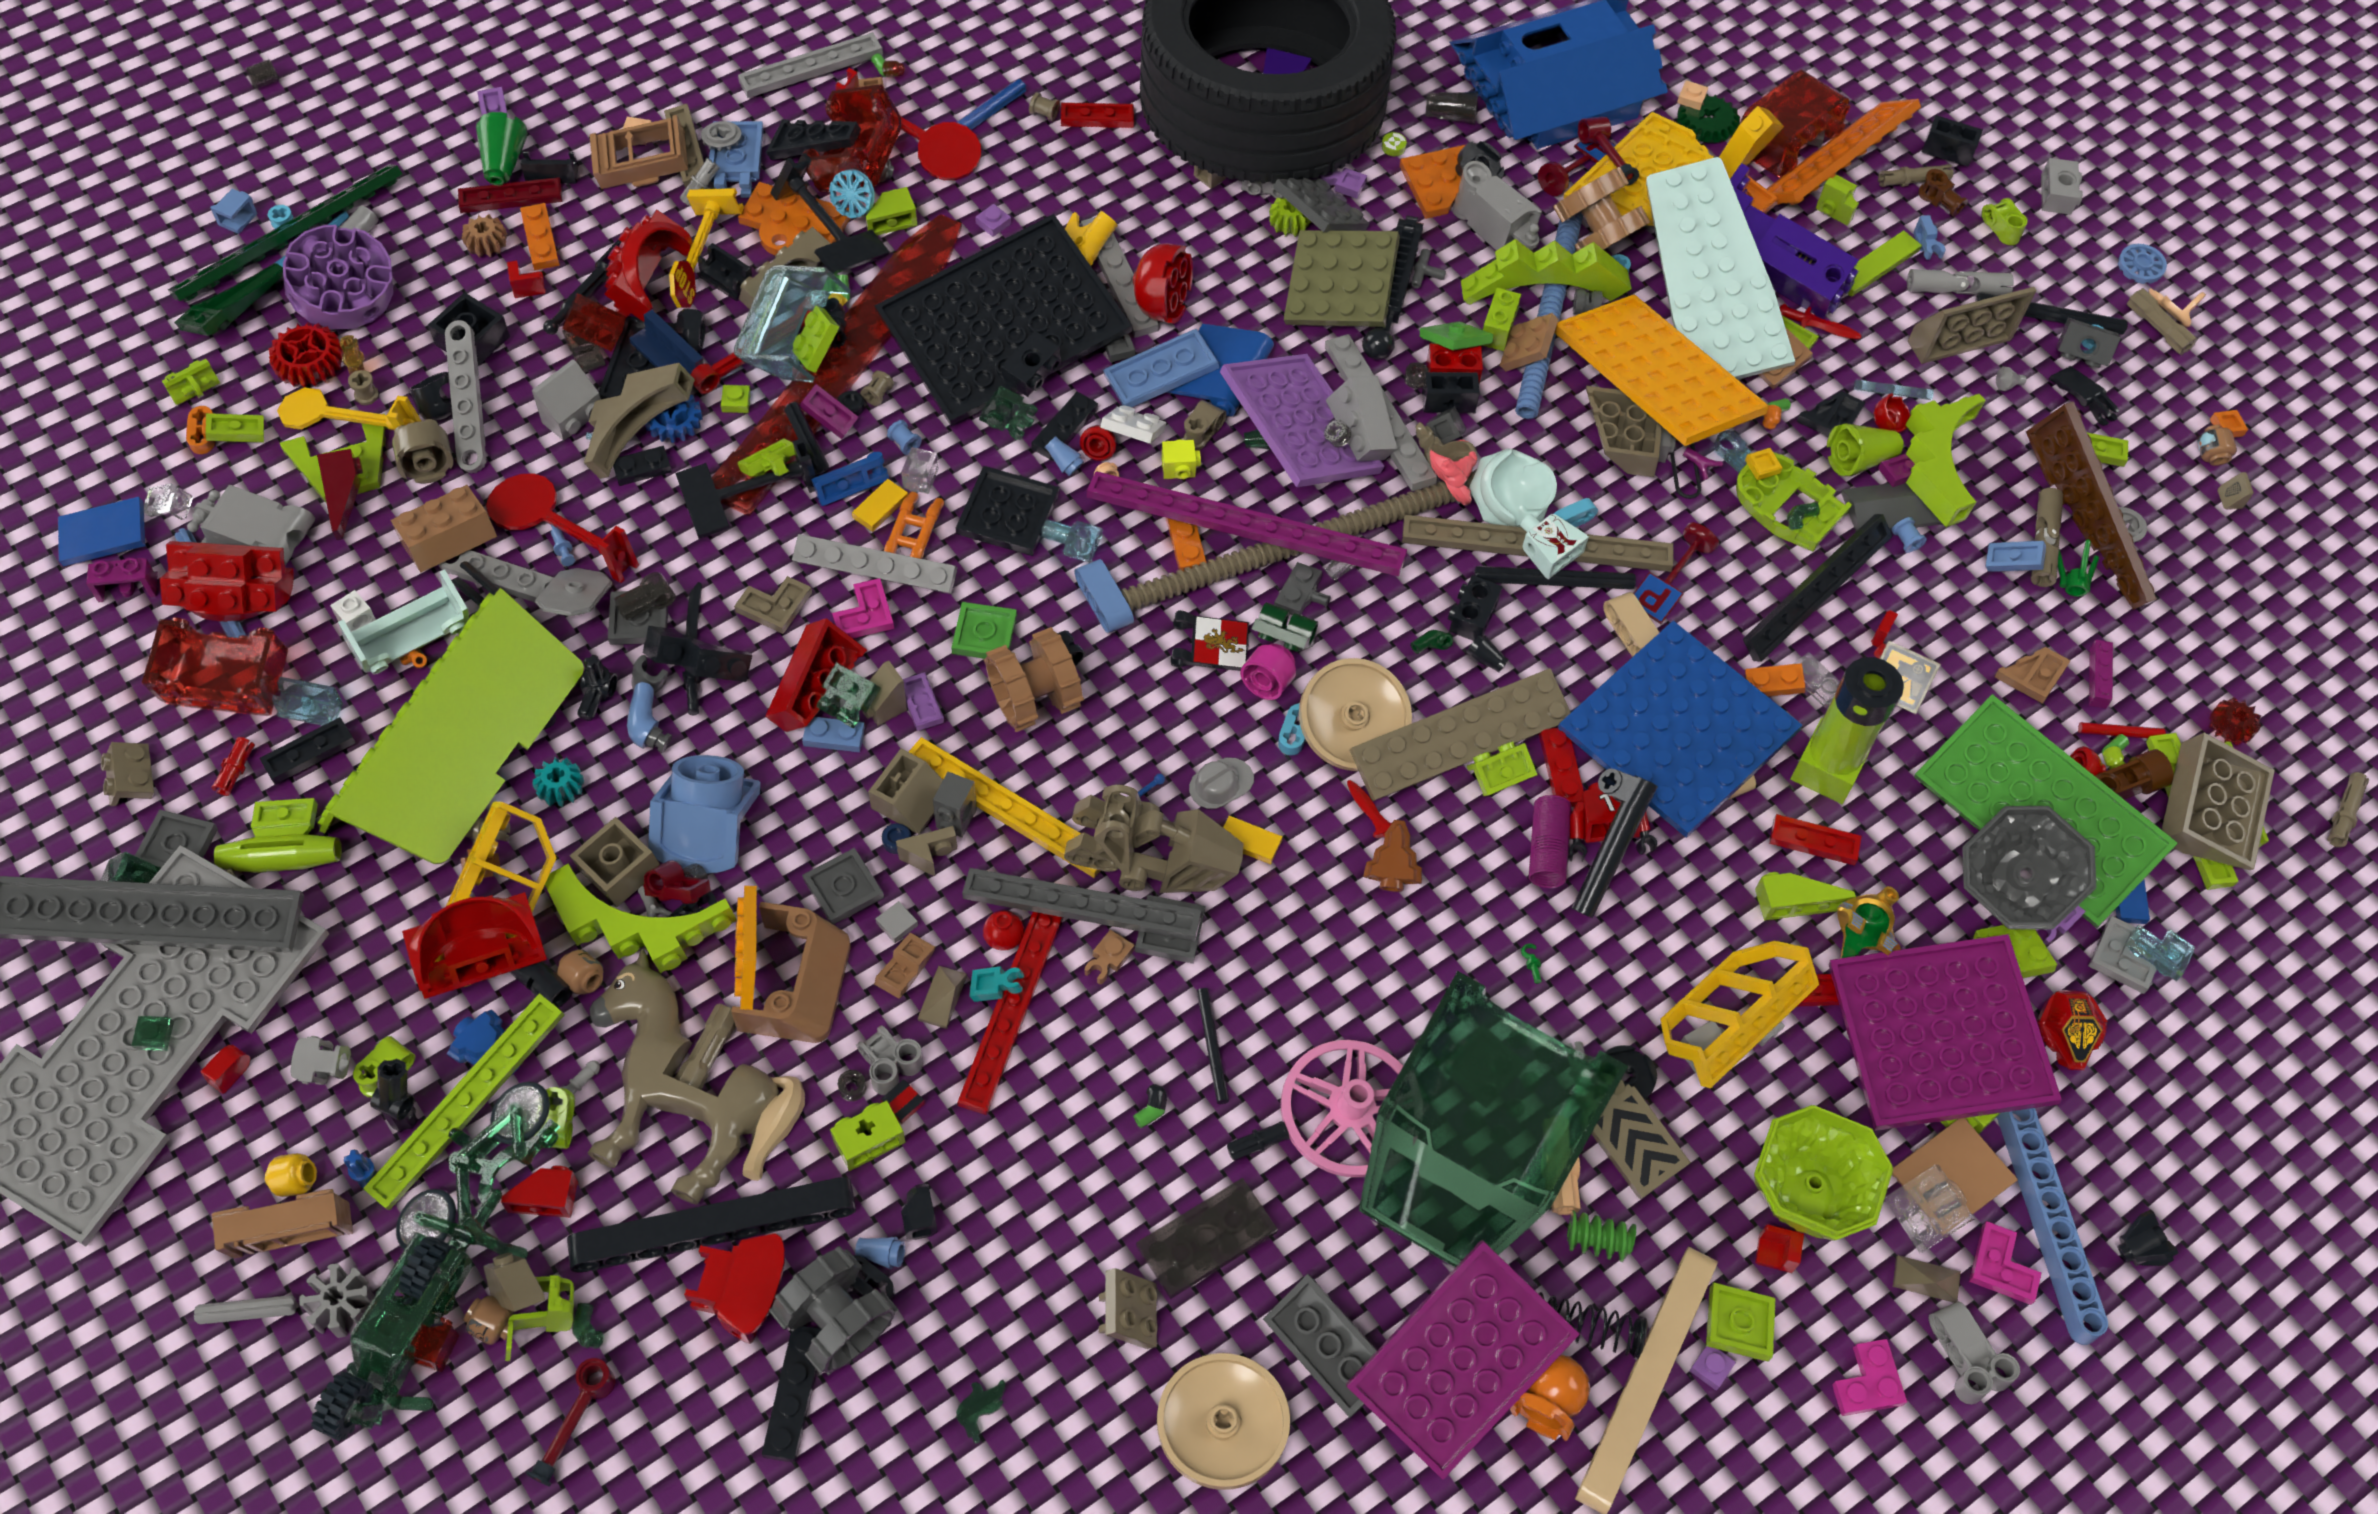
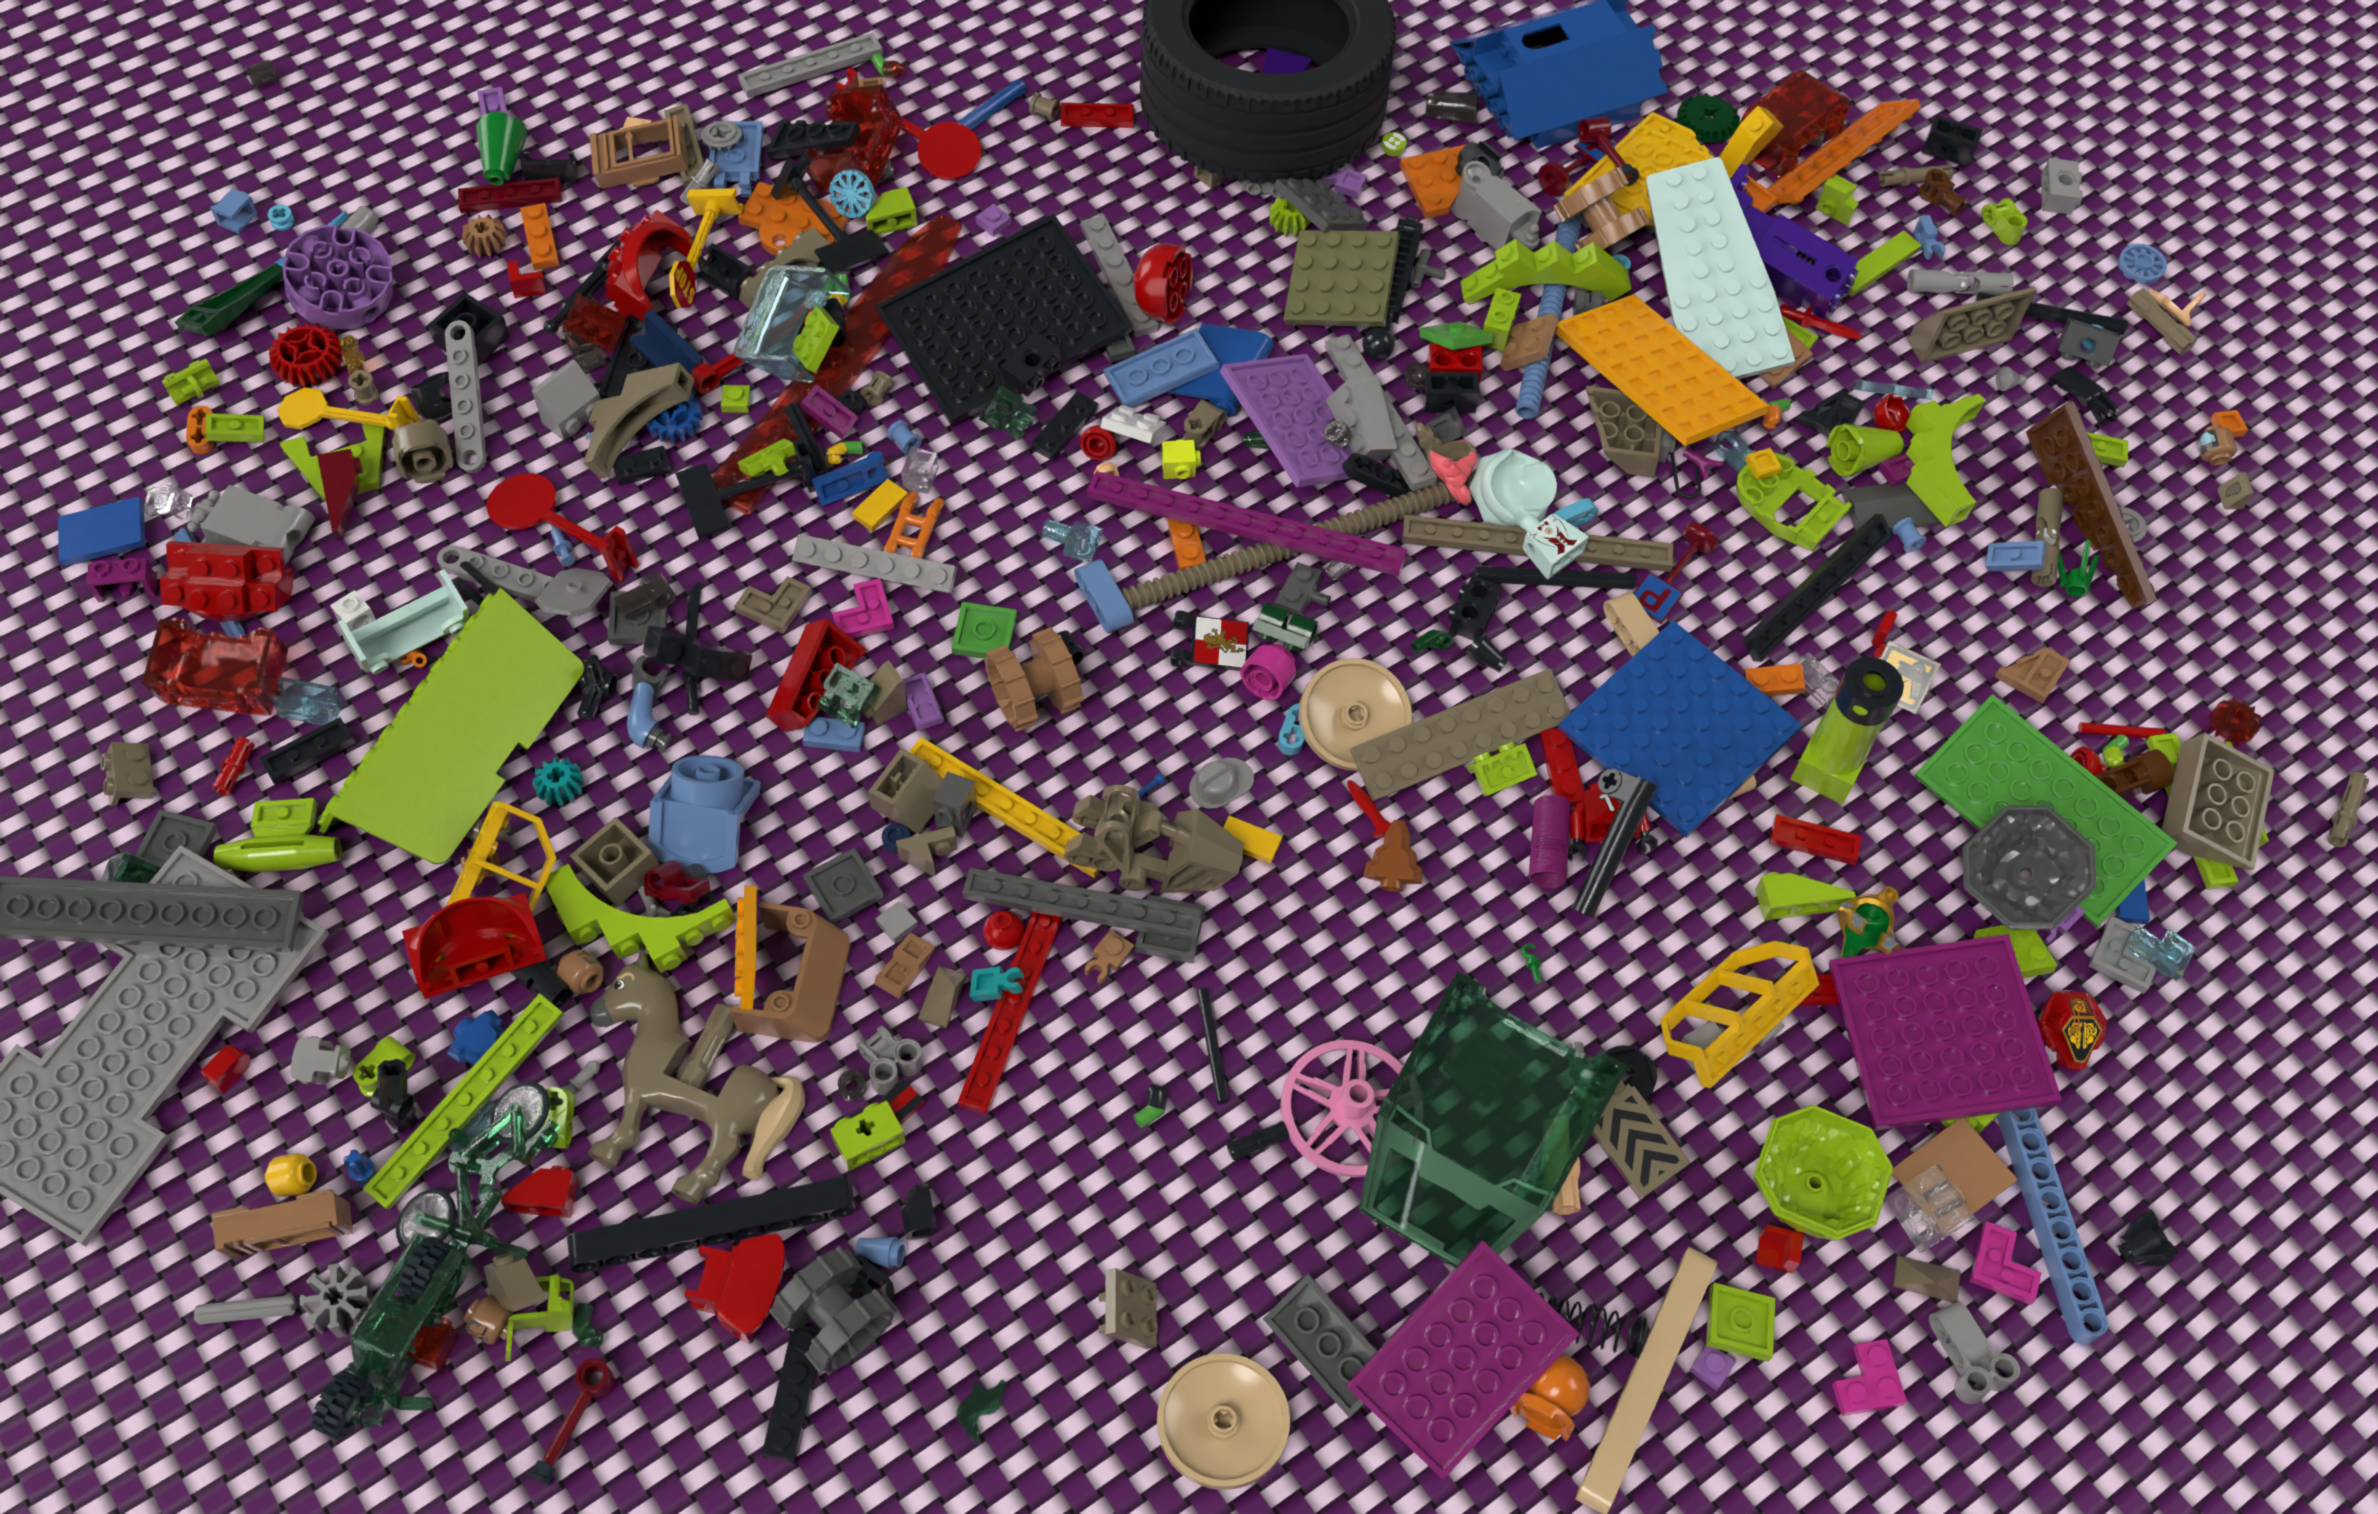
clear green plate [131,1016,174,1051] -> none
dark green plate [168,164,403,302] -> none
medium nougat brick [391,485,497,573] -> none
black rock [675,309,706,351] -> none
black plate [956,466,1060,556] -> none
medium blue cone [1045,437,1084,476] -> none
yellow pin [1065,211,1118,266] -> none
clear smoke plate [1136,1178,1278,1299] -> none
bright green piece [1567,1210,1636,1263] -> none
light nougat plate [1677,80,1709,110] -> none
clear green arm [1786,502,1820,530] -> none
magenta piece [2089,640,2113,709] -> none
none -> clear light blue axle [447,1099,495,1155]
none -> arm [826,441,863,464]
none -> black beam [1342,453,1411,498]

